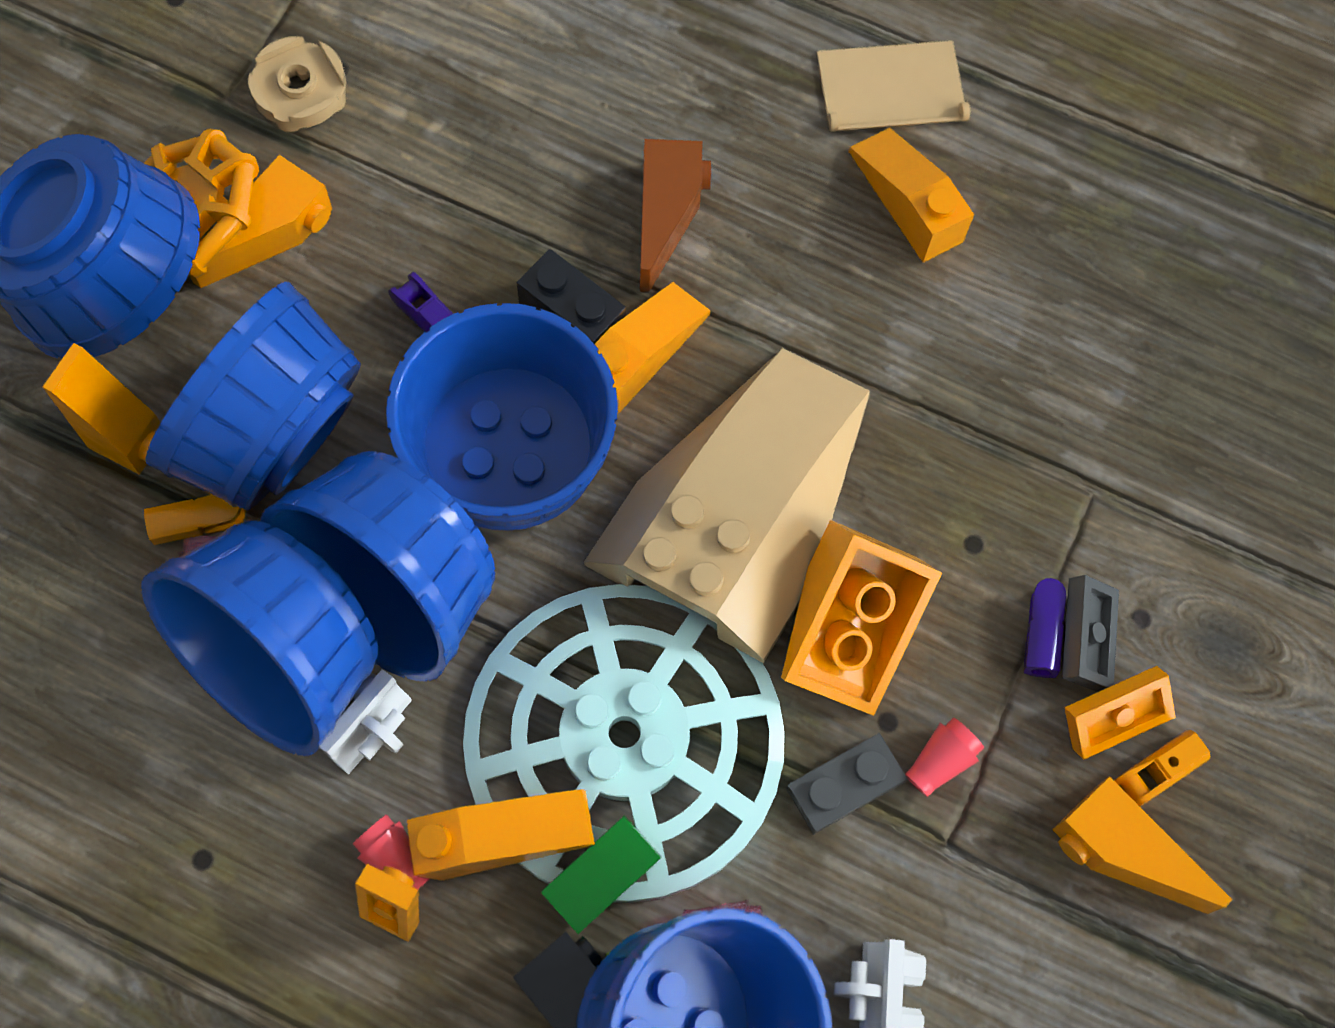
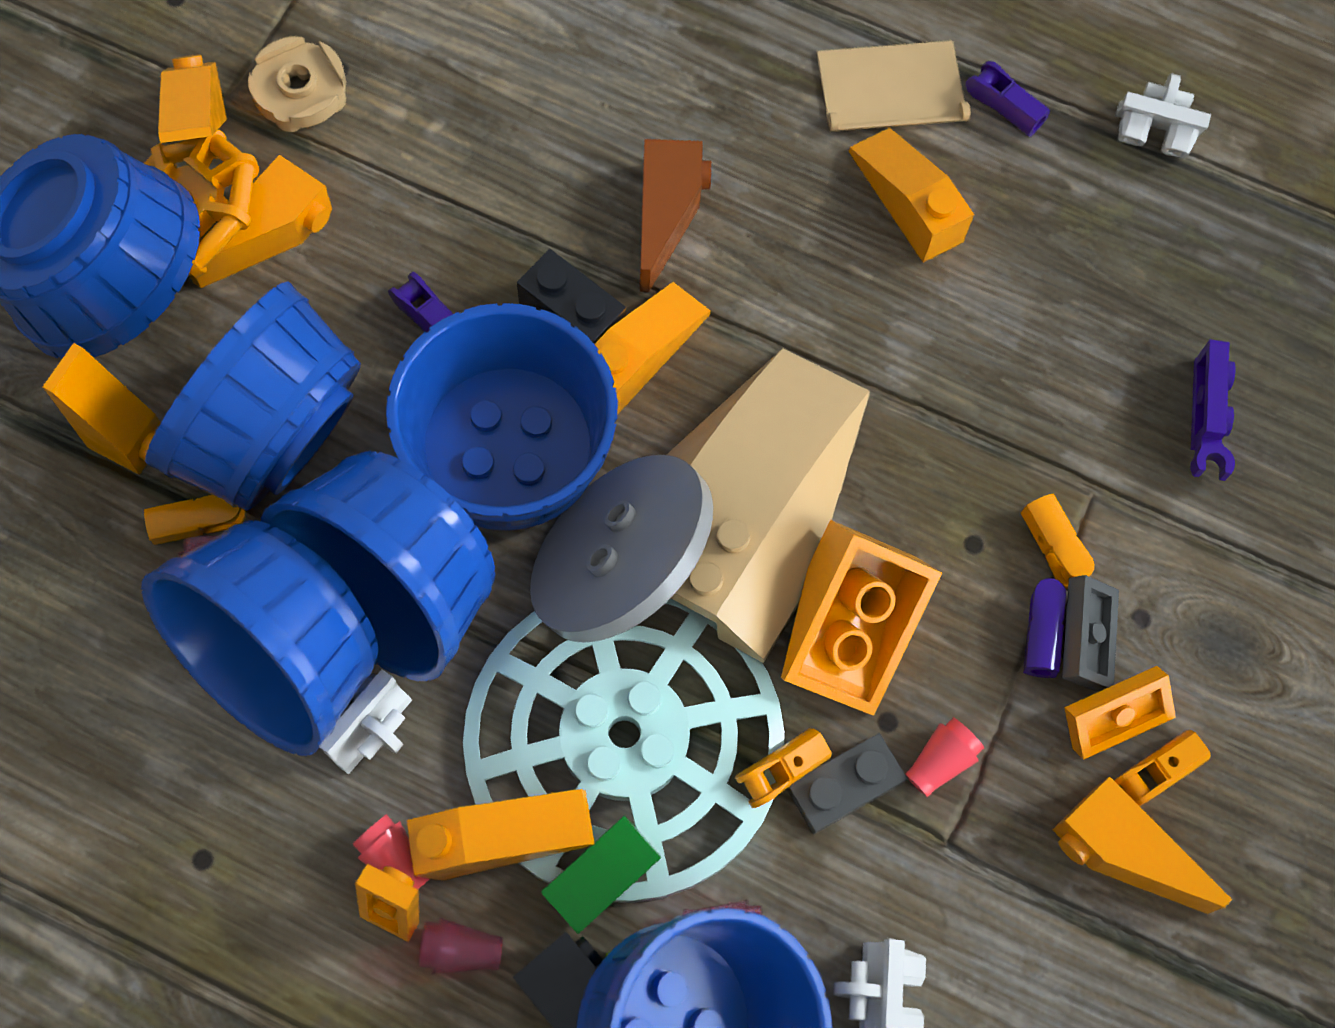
none -> light orange slope [158,55,227,143]
none -> clear pink cone [418,917,503,974]
none -> light grey plate [530,455,713,642]
none -> light orange bar [735,728,832,808]
none -> dark purple bar [965,61,1051,137]
none -> light orange bar [1021,494,1095,589]
none -> white hips [1115,74,1211,158]
none -> dark purple plate [1190,339,1236,481]

